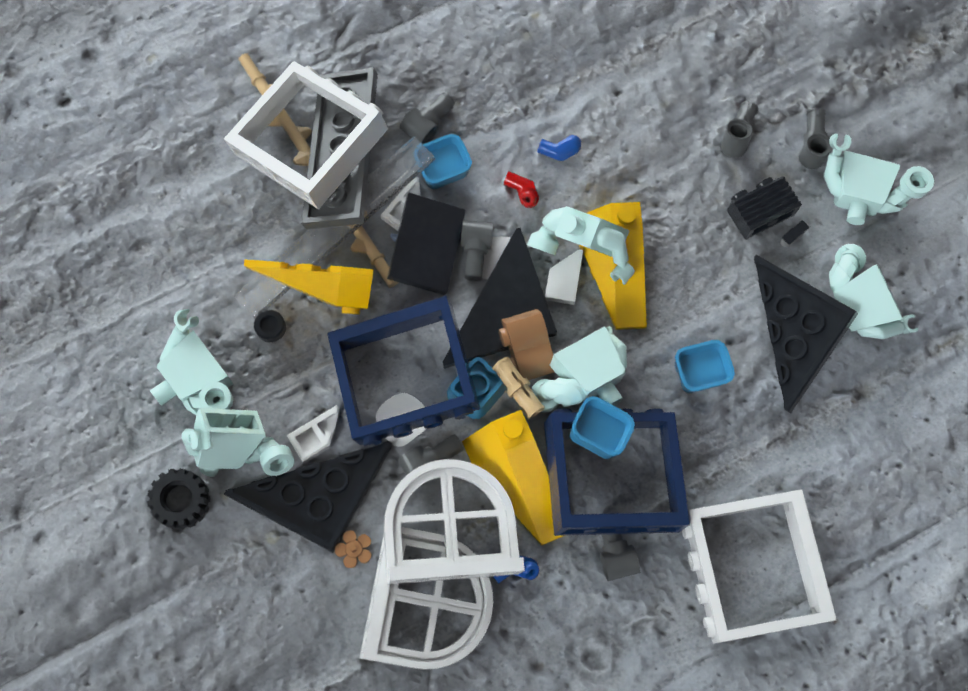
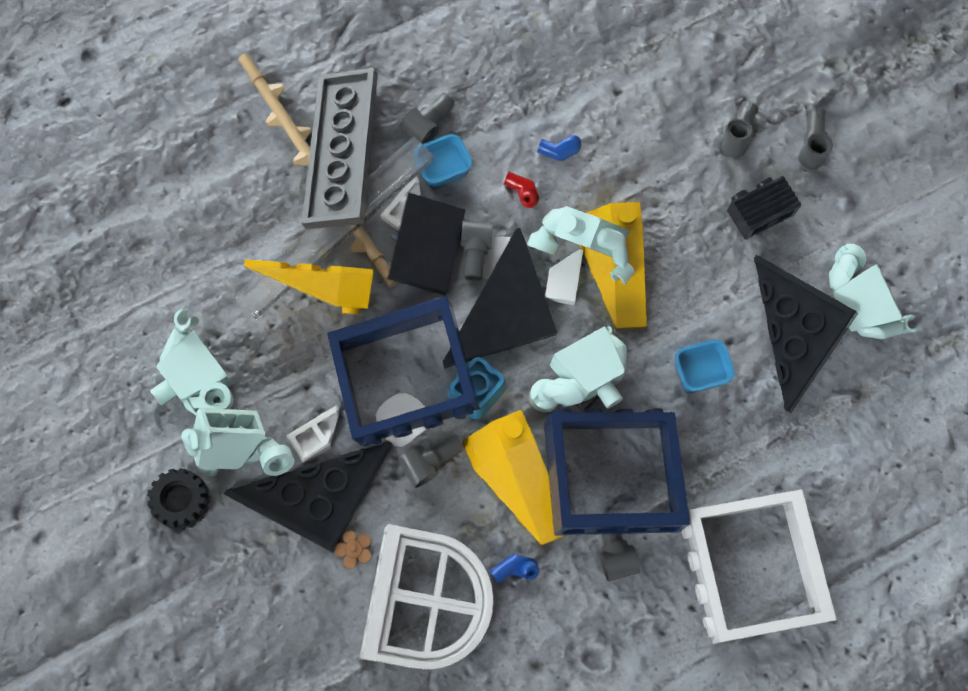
white window [224,61,388,209] -> none
black tile [254,310,286,342] -> none
white window [384,459,525,584] -> none
tan pin [492,356,545,420] -> none
medium nougat brick [499,309,554,380] -> none
dark azure piece [570,396,635,459] -> none
black piece [780,220,810,247] -> none
light aqua torso [824,133,934,225] -> none

